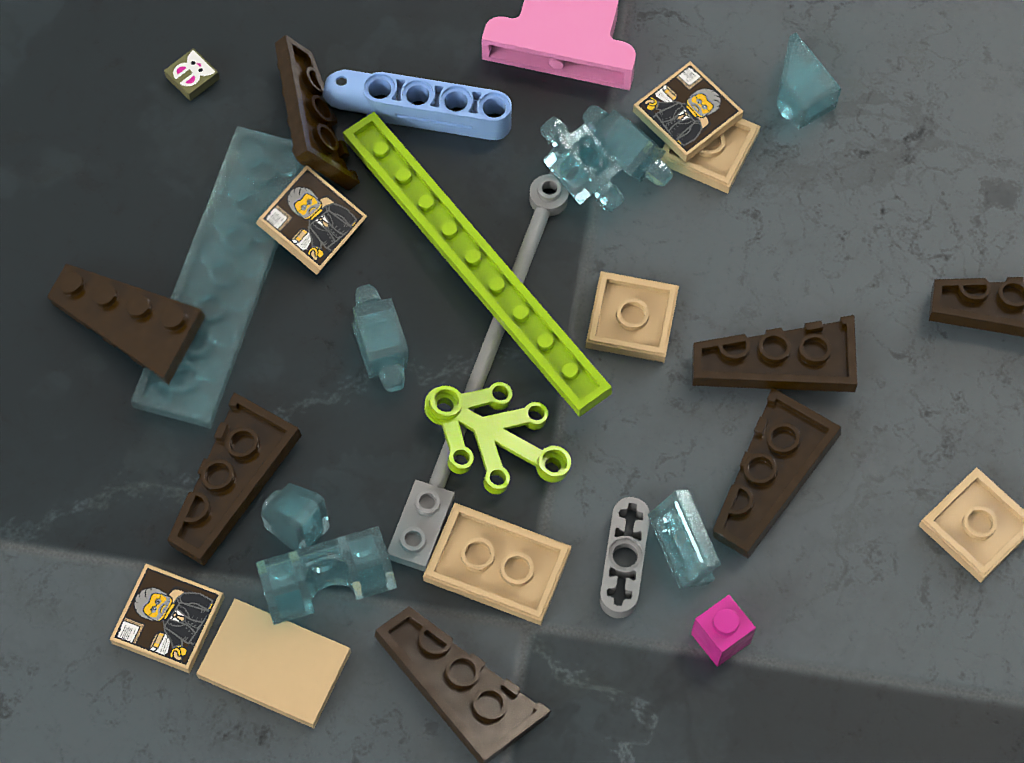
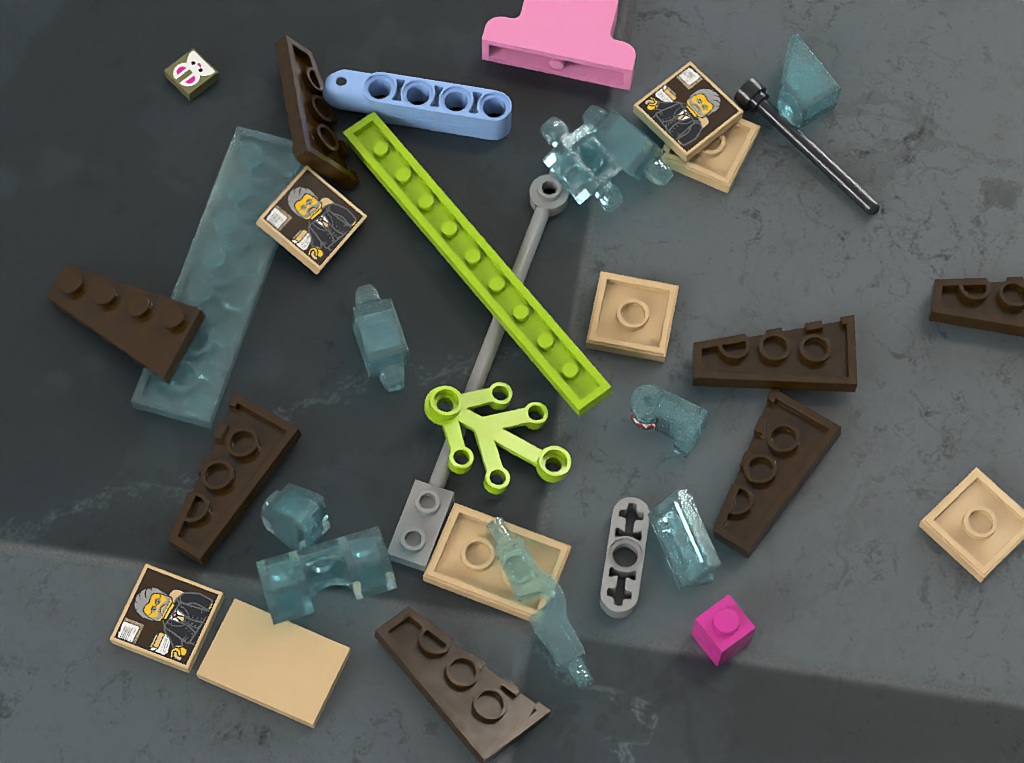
none -> clear light blue piece [486,517,594,689]
none -> clear light blue leg [630,384,708,459]
none -> black piece [734,77,880,215]

